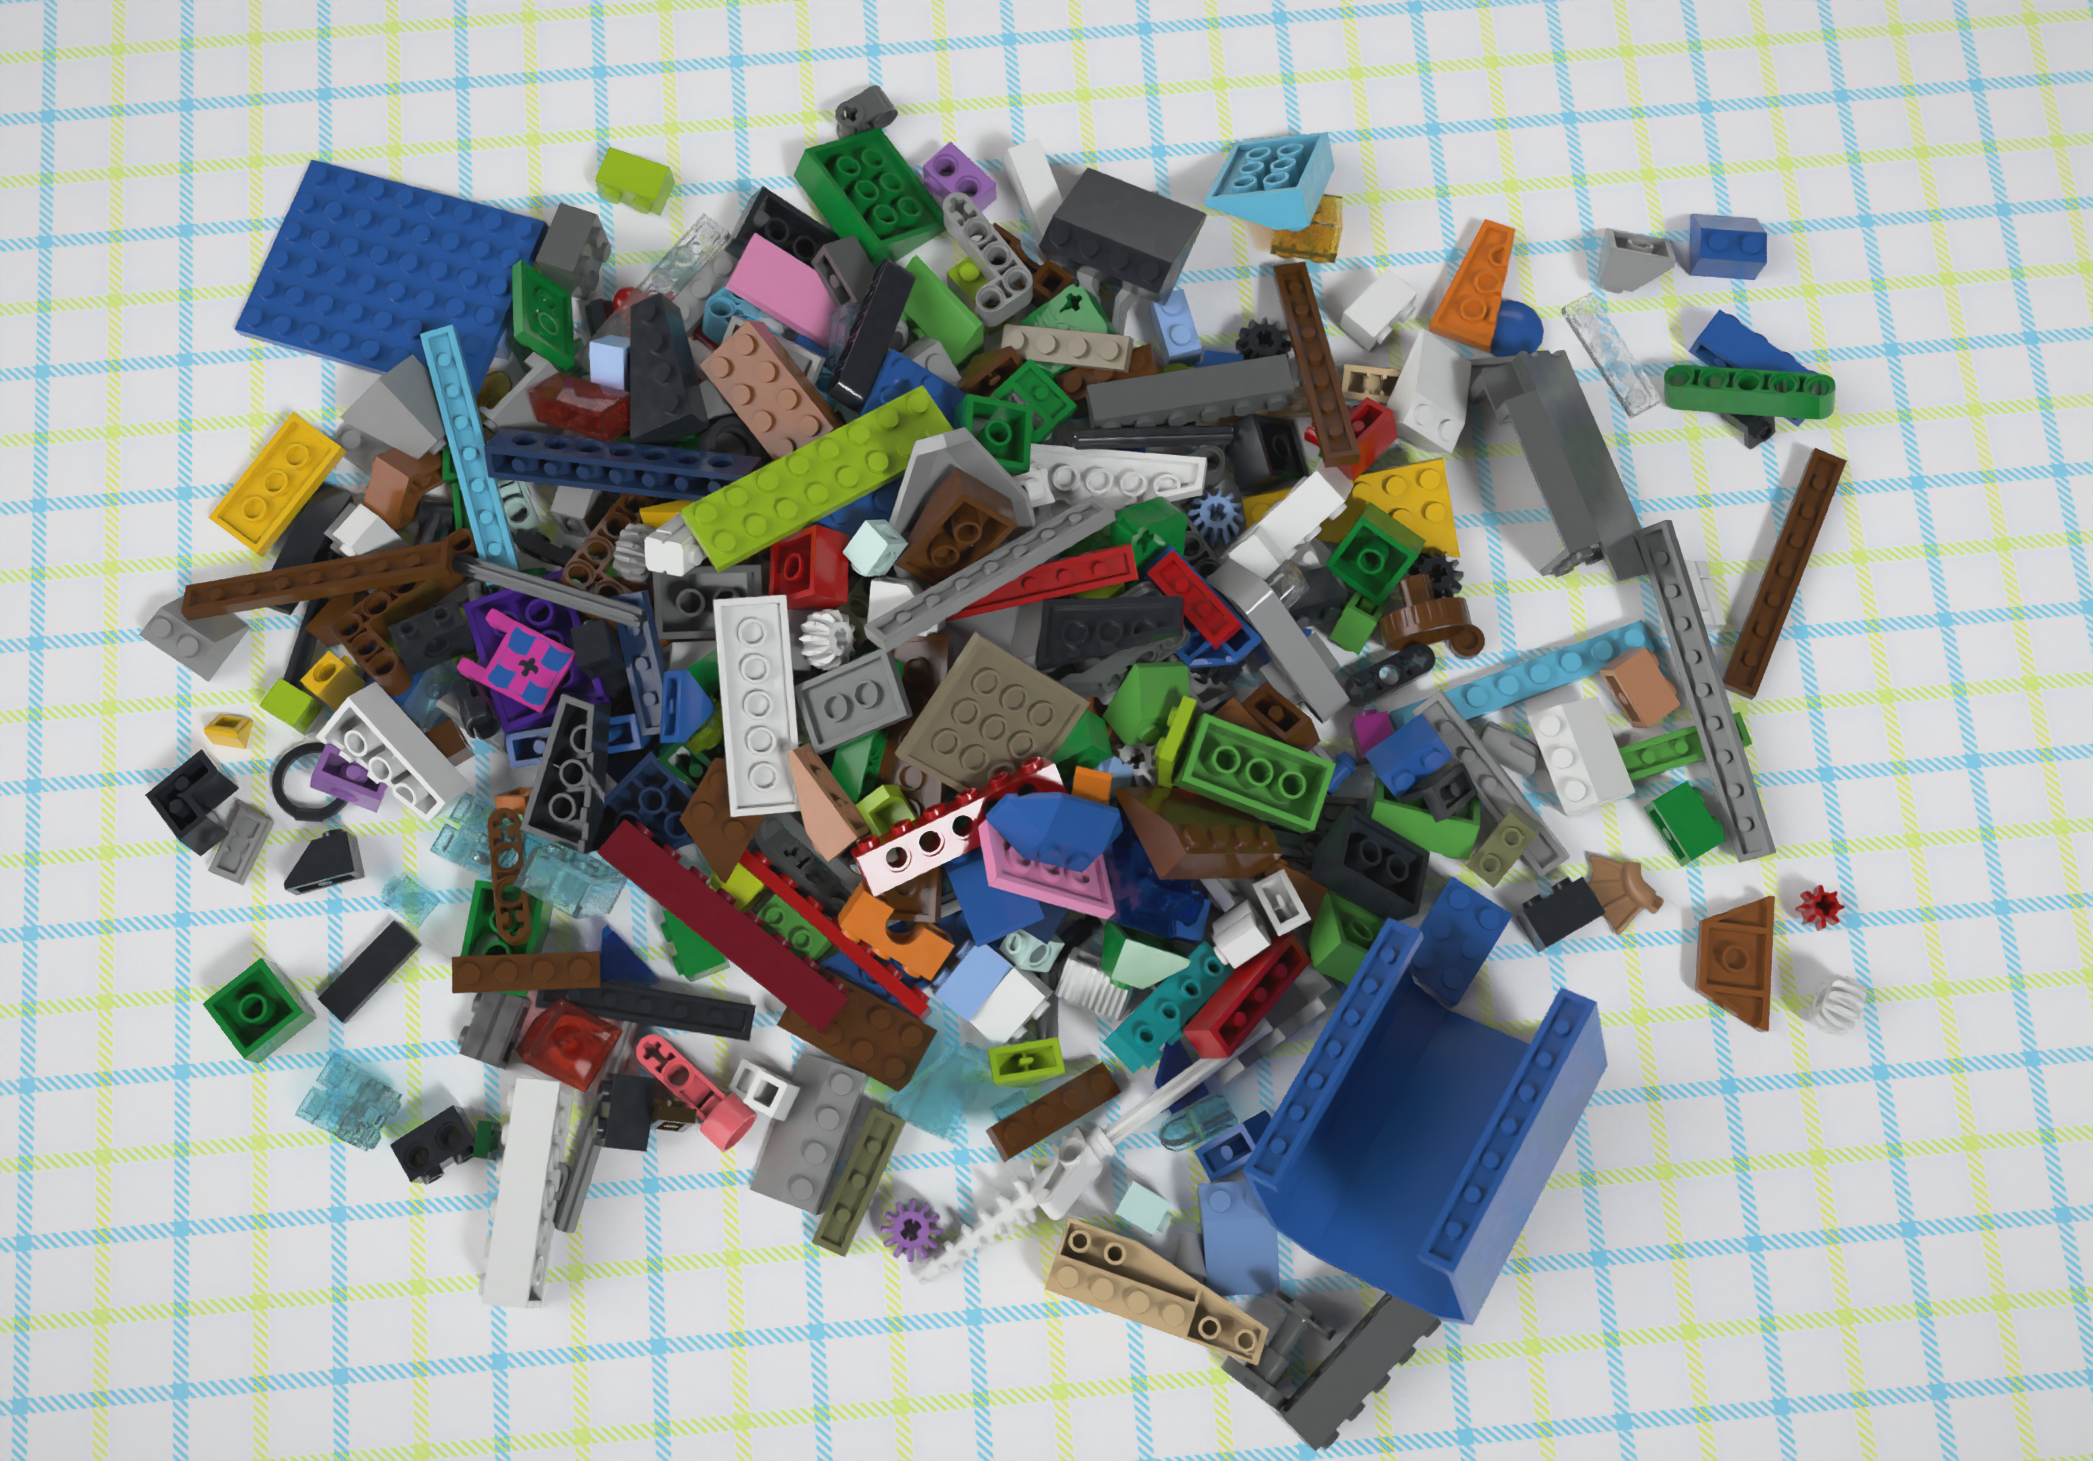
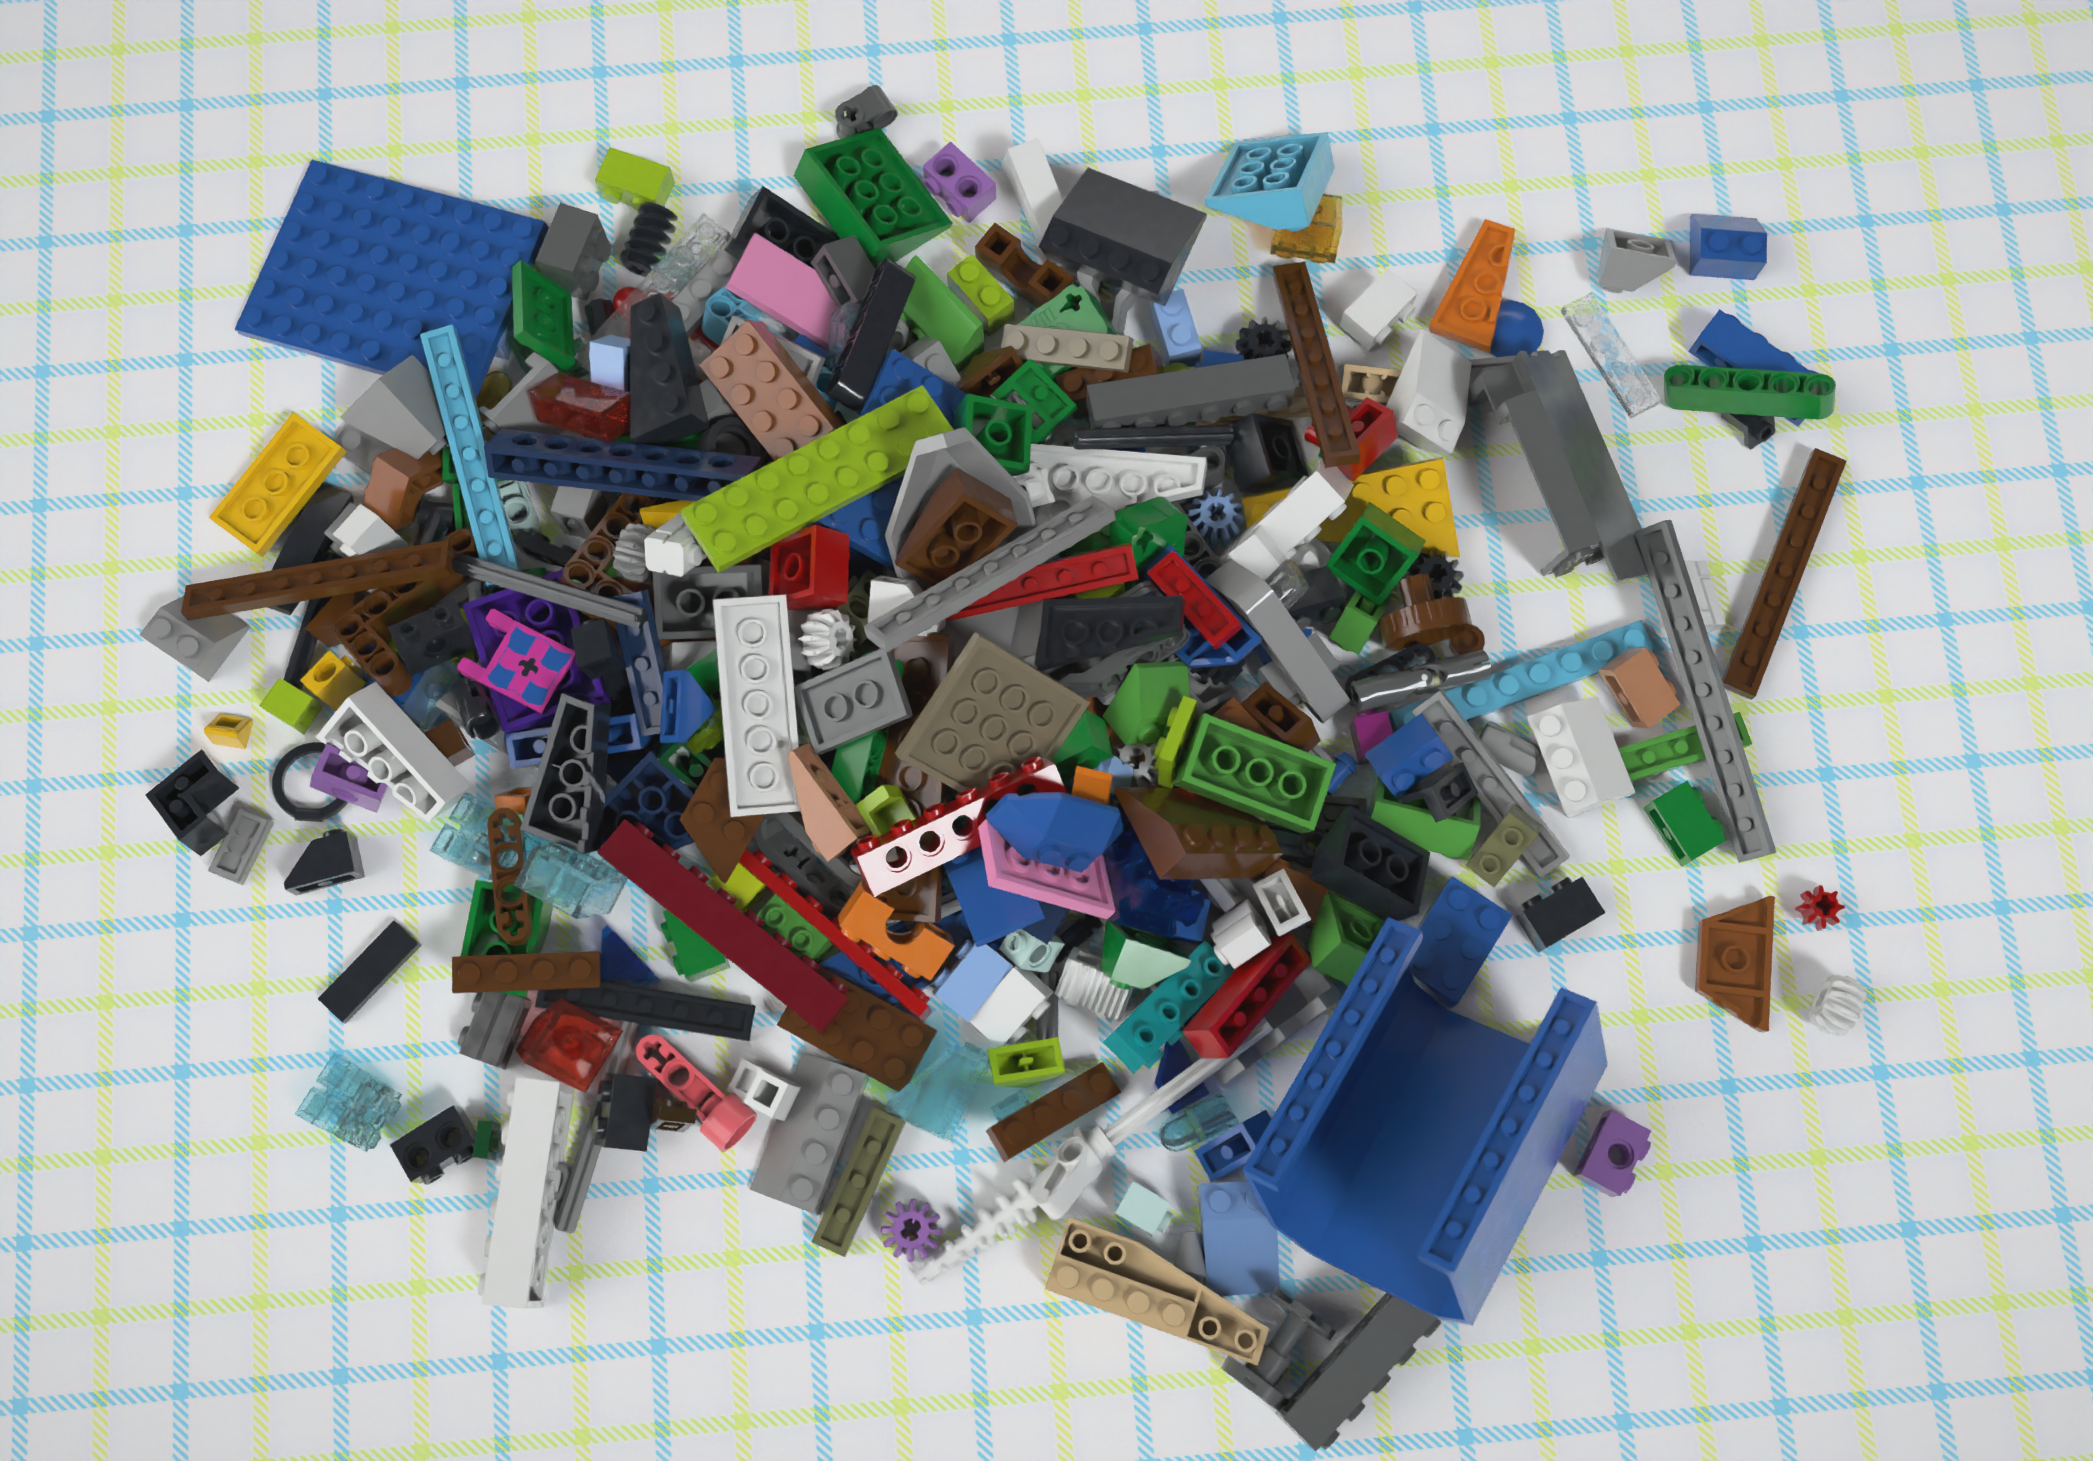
green brick [202,957,317,1064] -> none
clear light blue bracket [381,873,441,929] -> none
light aqua brick [842,520,908,577] -> none
light grey beam [943,192,1033,327] -> none
medium nougat arm [1587,854,1664,935] -> none
none -> black piece [619,203,678,279]
none -> dark grey piece [1350,649,1492,712]
none -> medium lavender brick [1573,1110,1651,1197]

